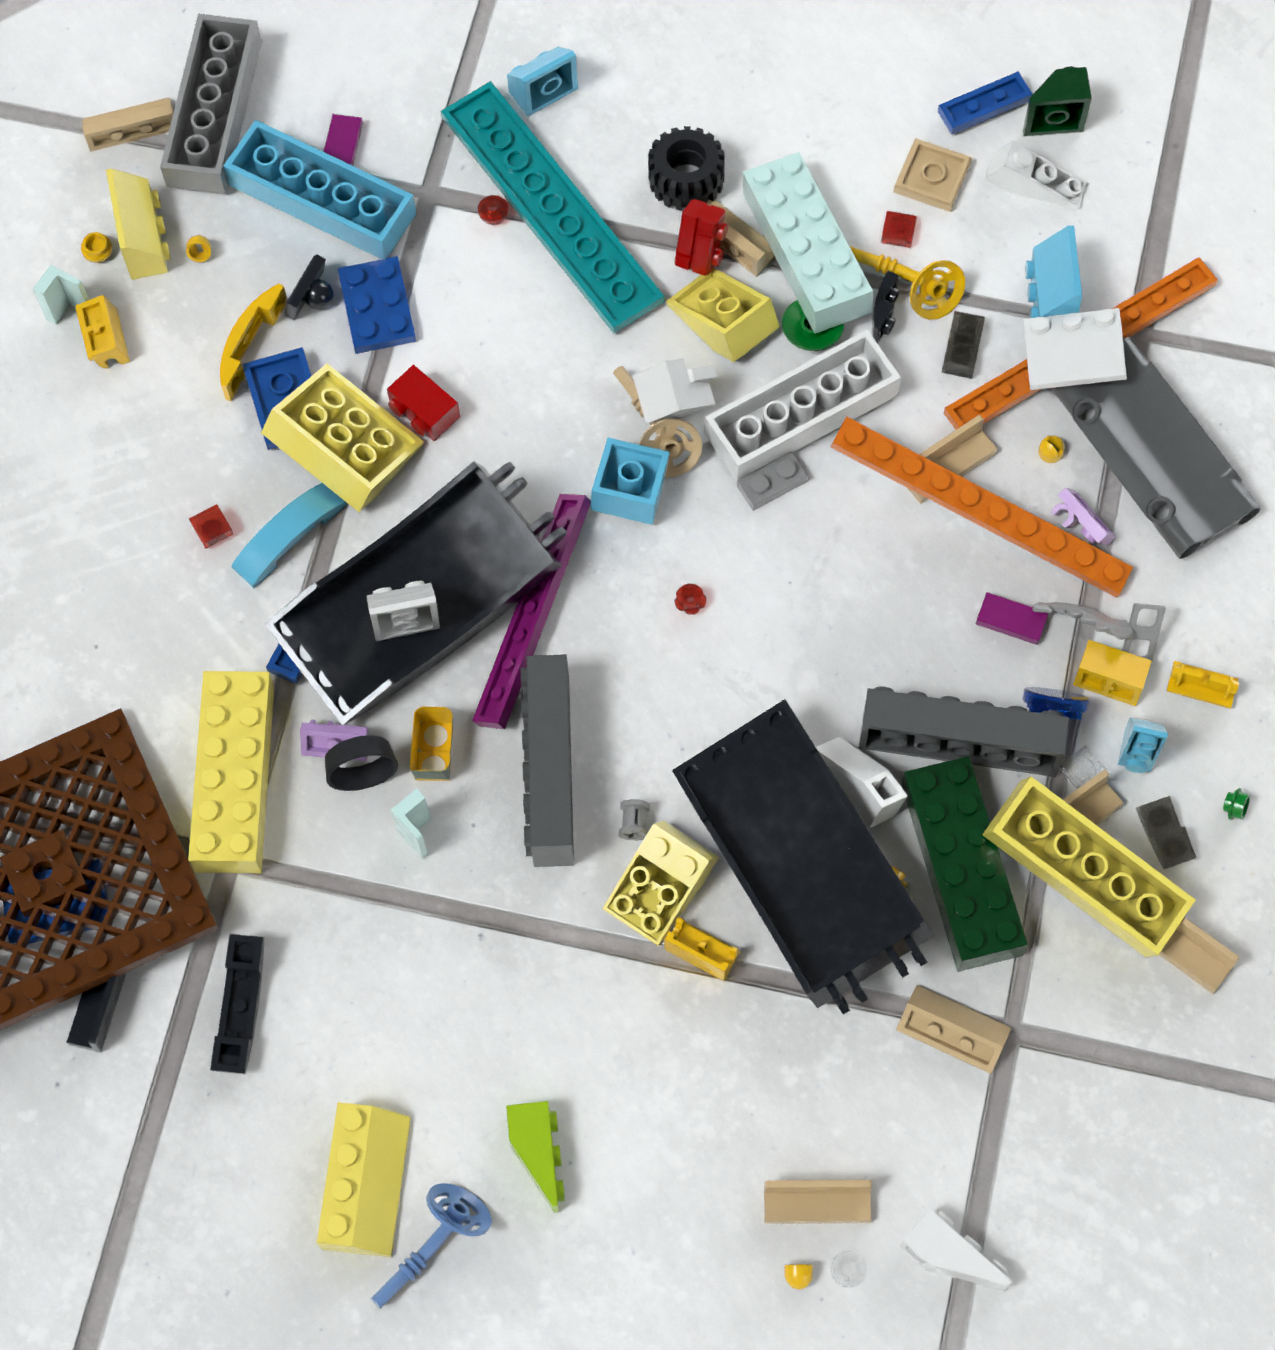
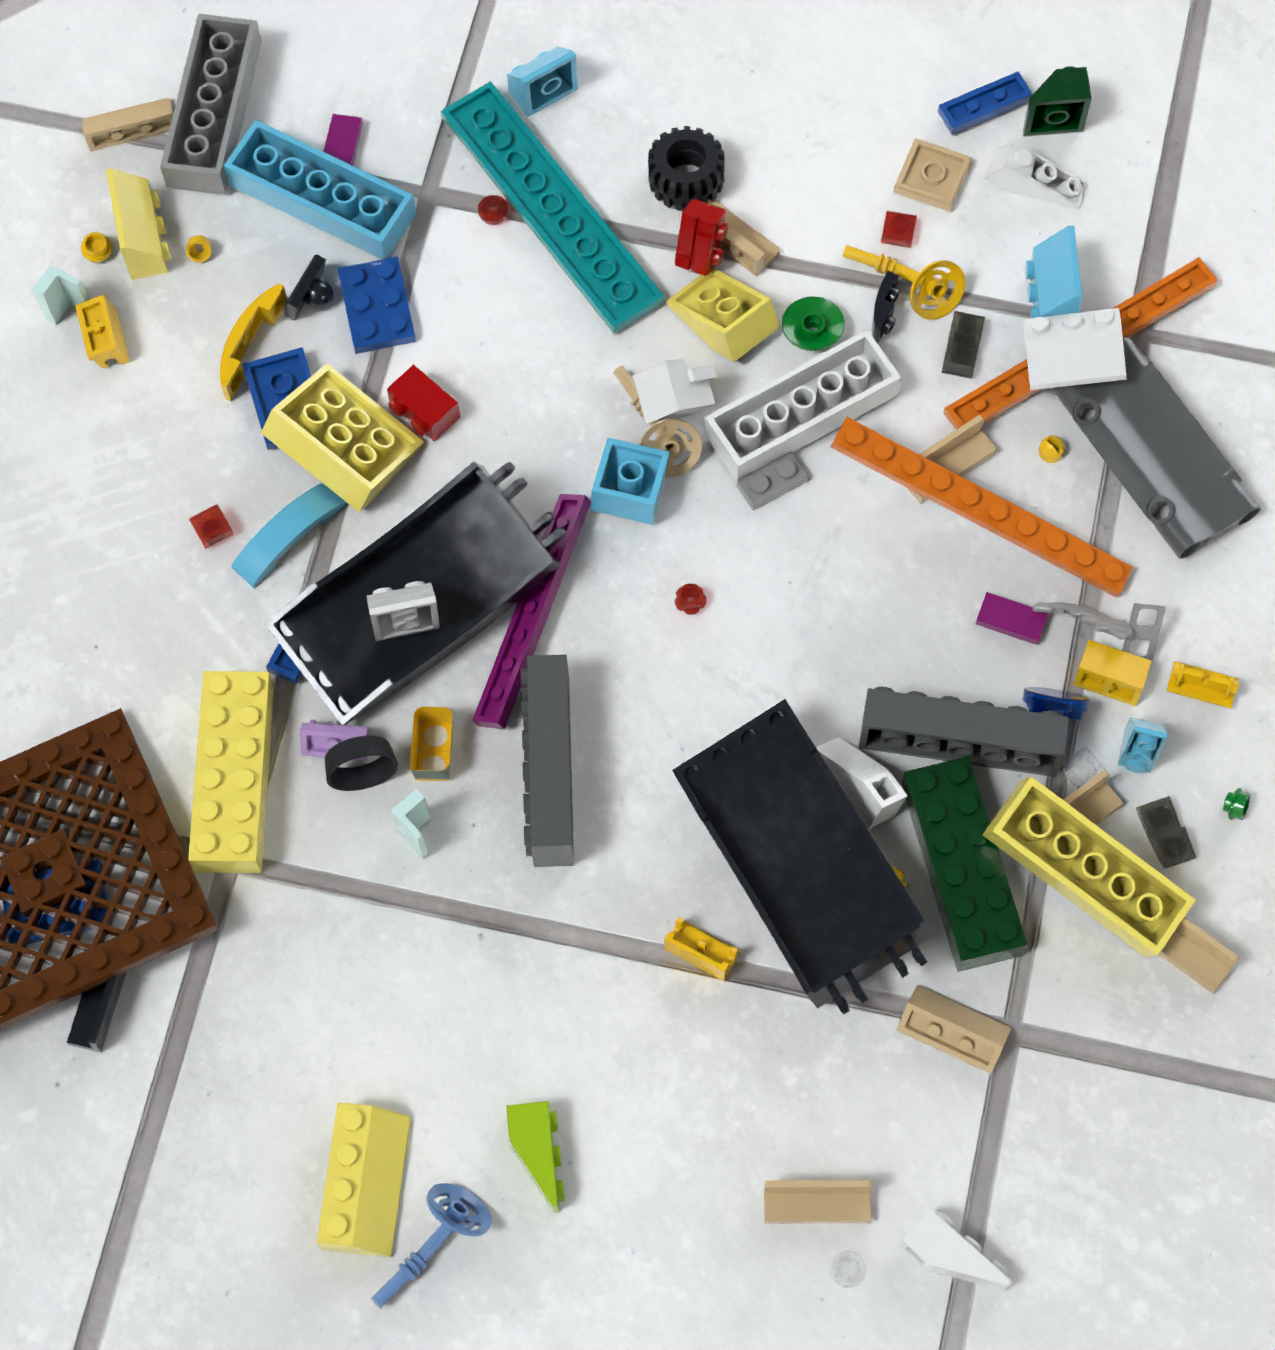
black slope [210,934,264,1074] -> none
light yellow slope [603,821,719,946] -> none
light grey bush [619,799,650,841] -> none
light aqua brick [742,152,873,334] -> none
yellow hinge [784,1264,813,1290] -> none
lavender plate [1051,488,1116,545] -> none

